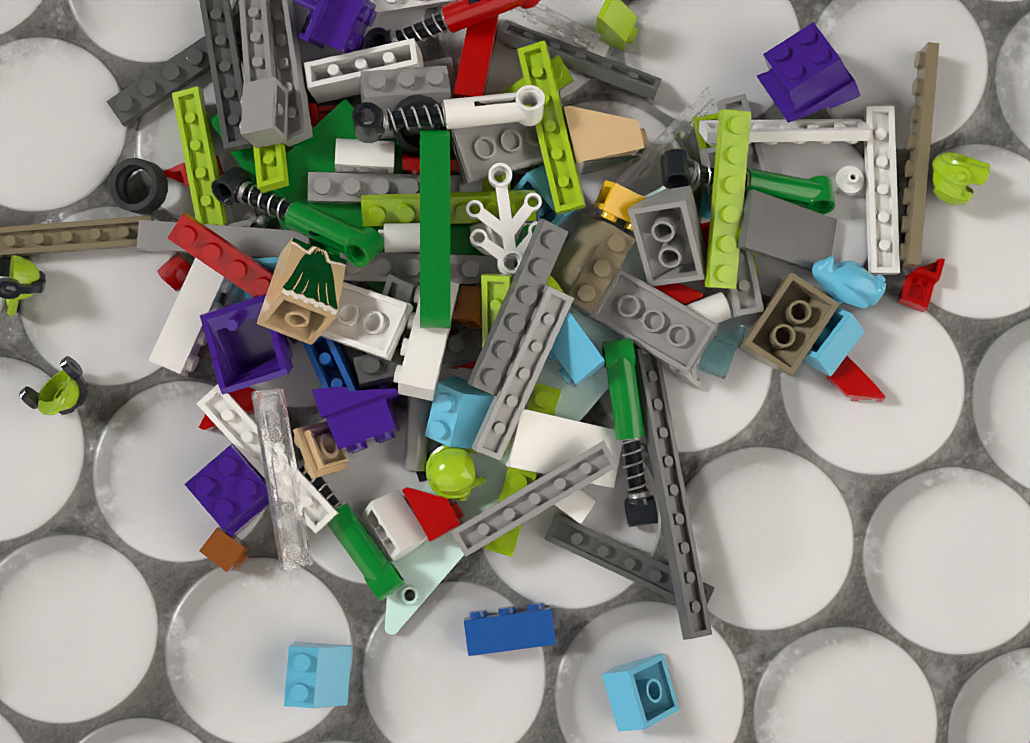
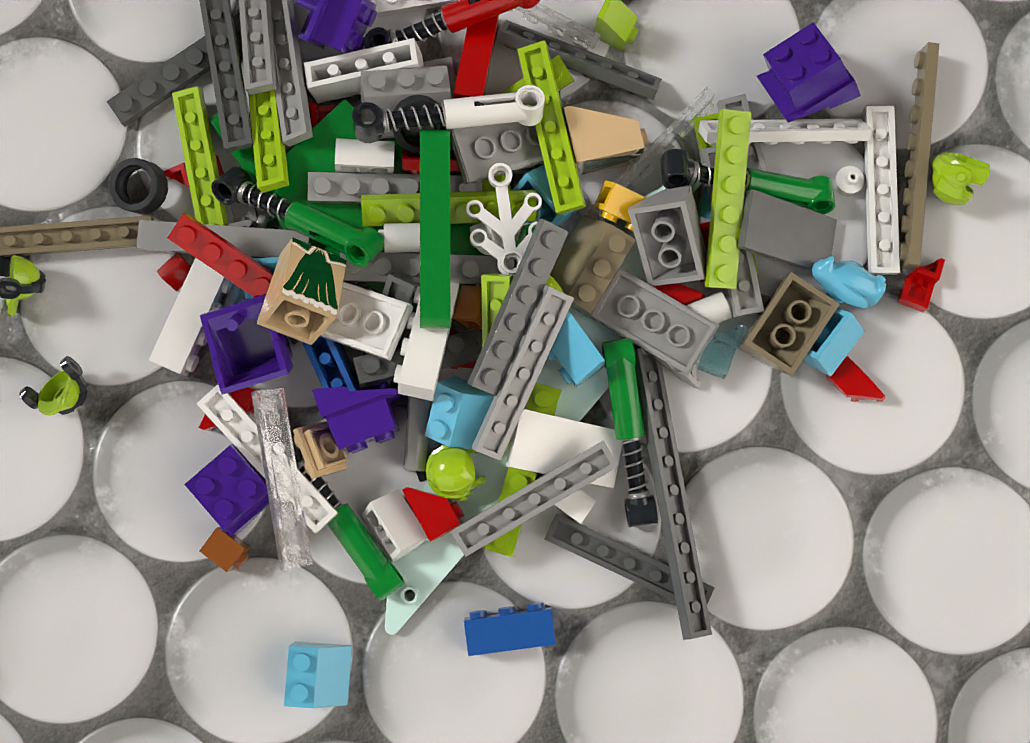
light grey brick [239,76,289,148] -> none
medium azure slope [602,653,680,732] -> none

